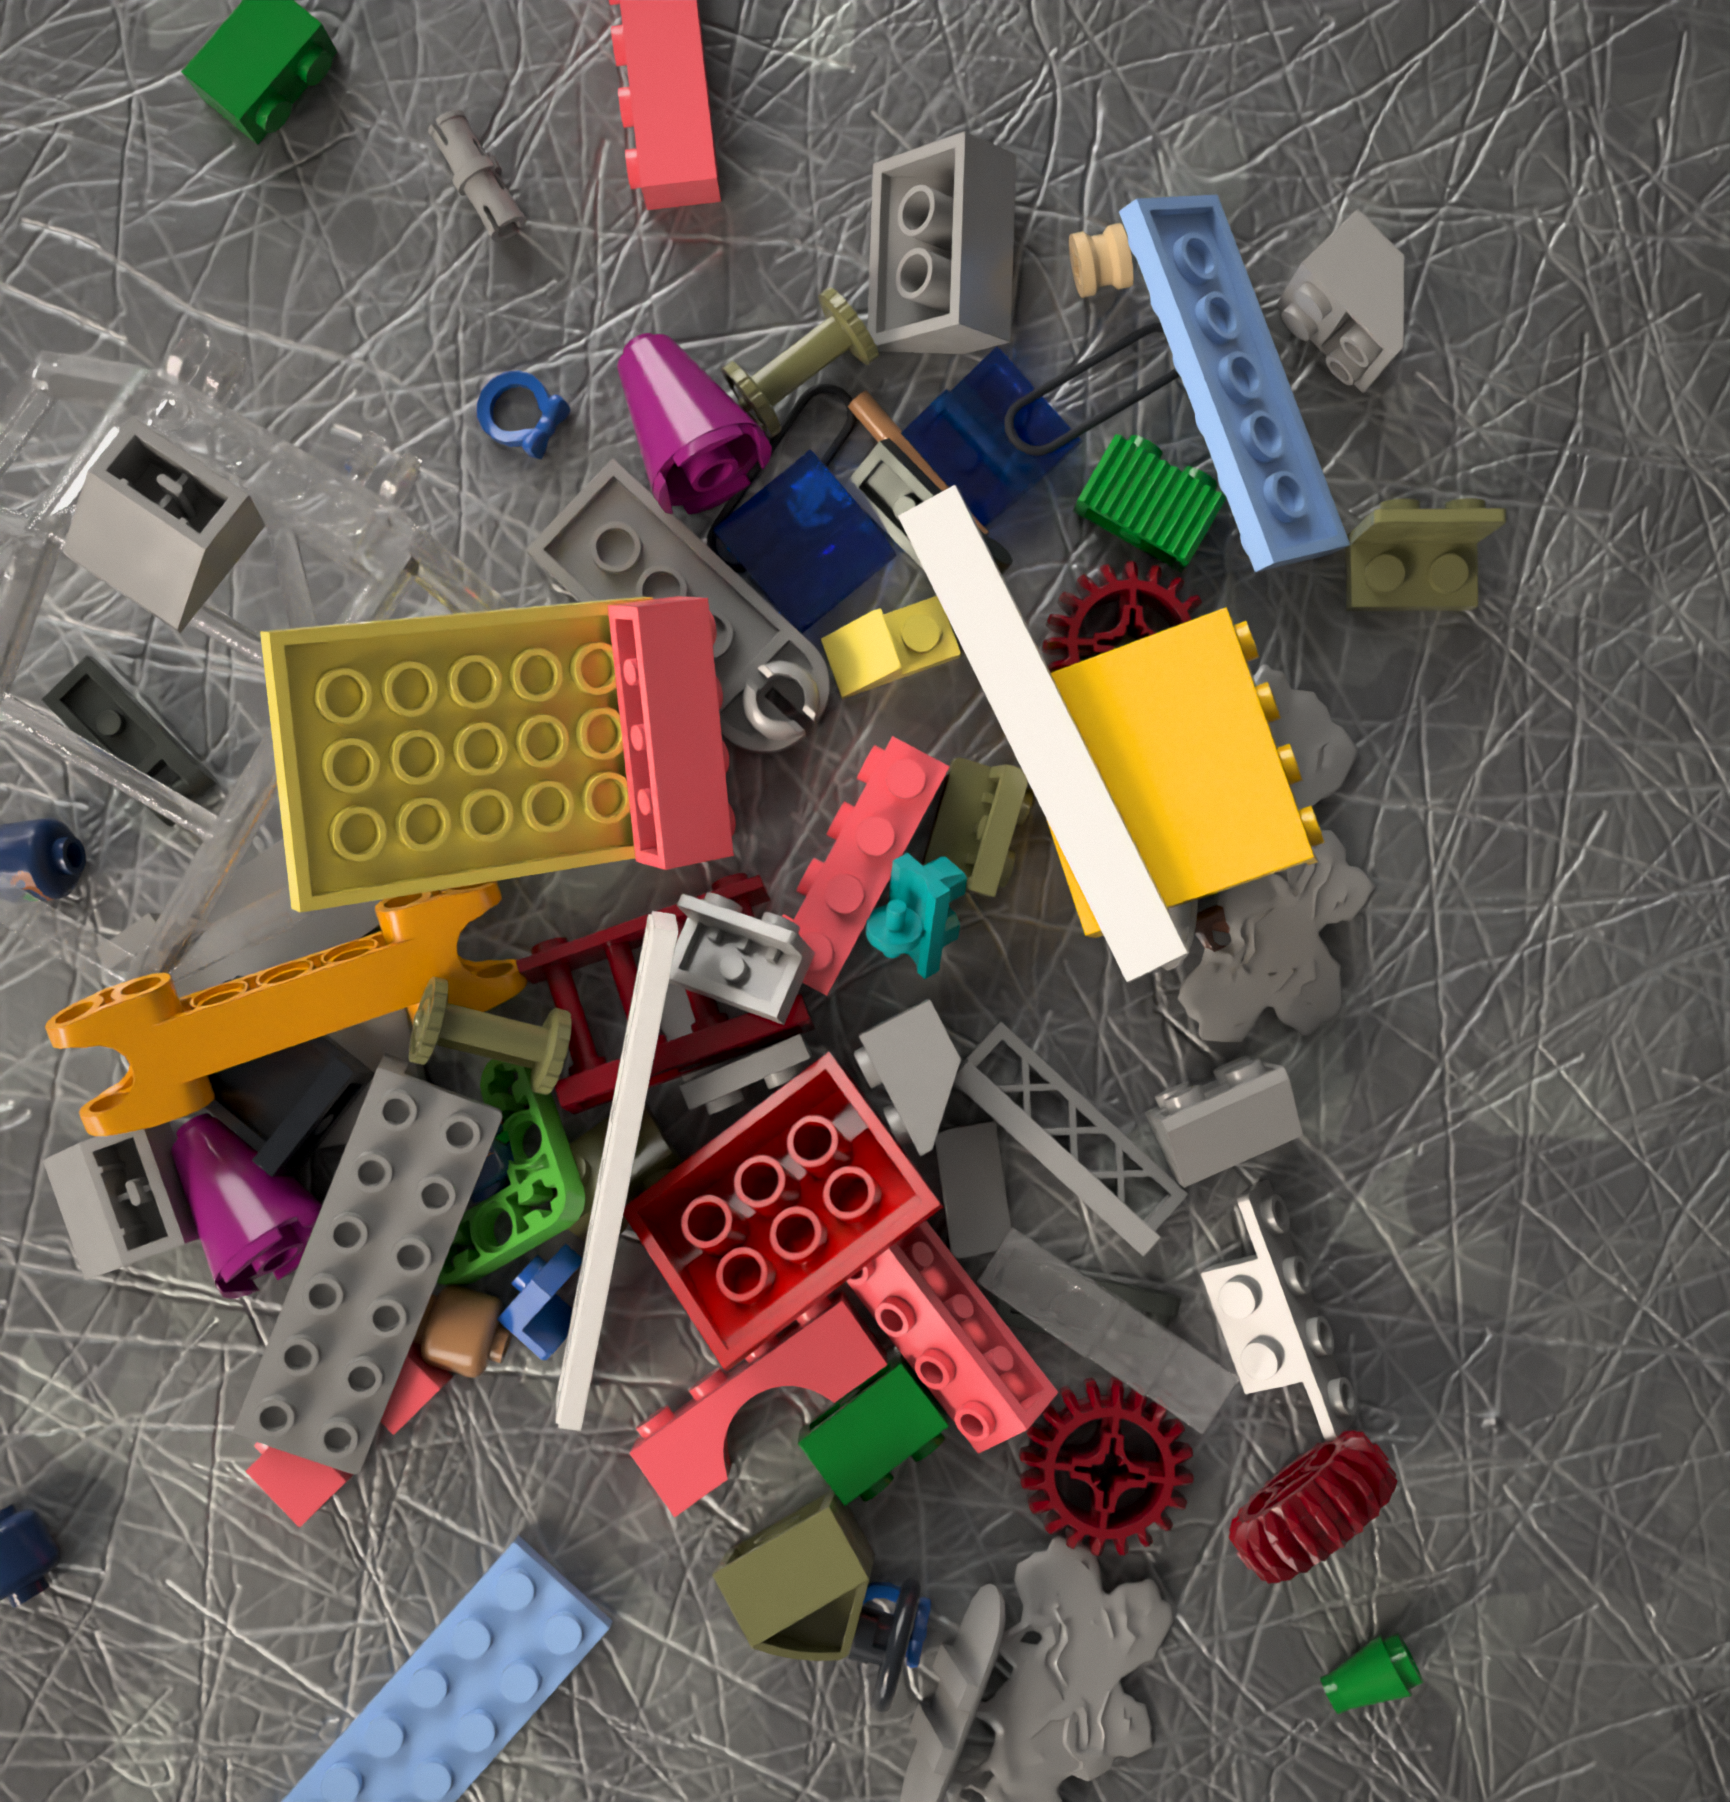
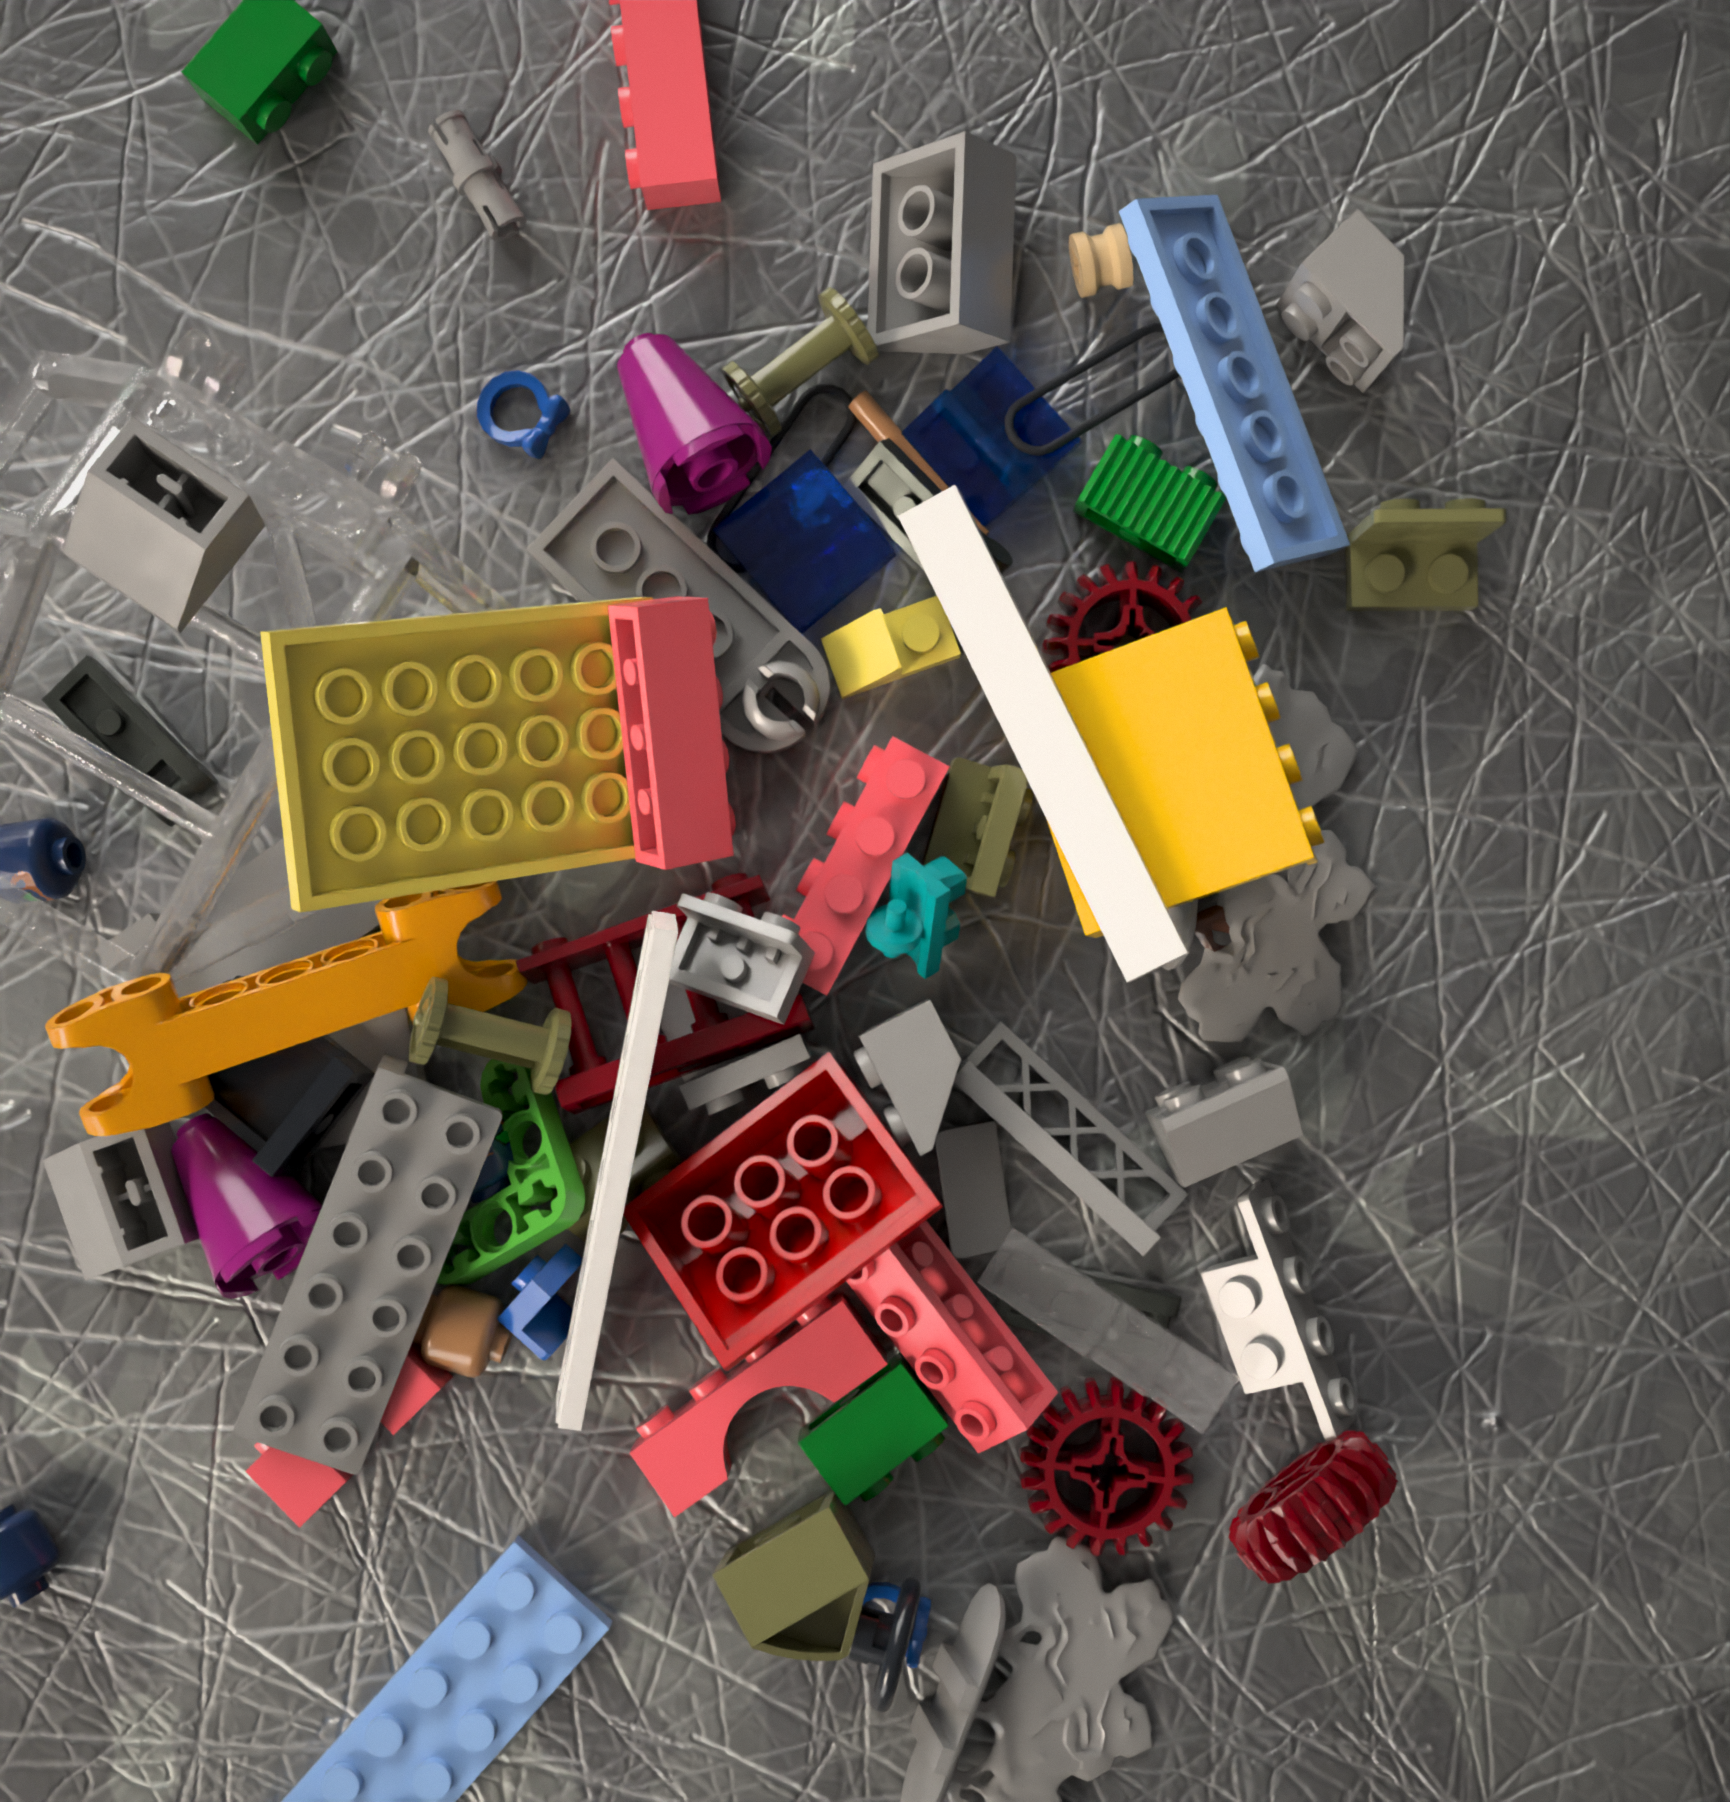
green cone [1320,1633,1424,1715] -> none

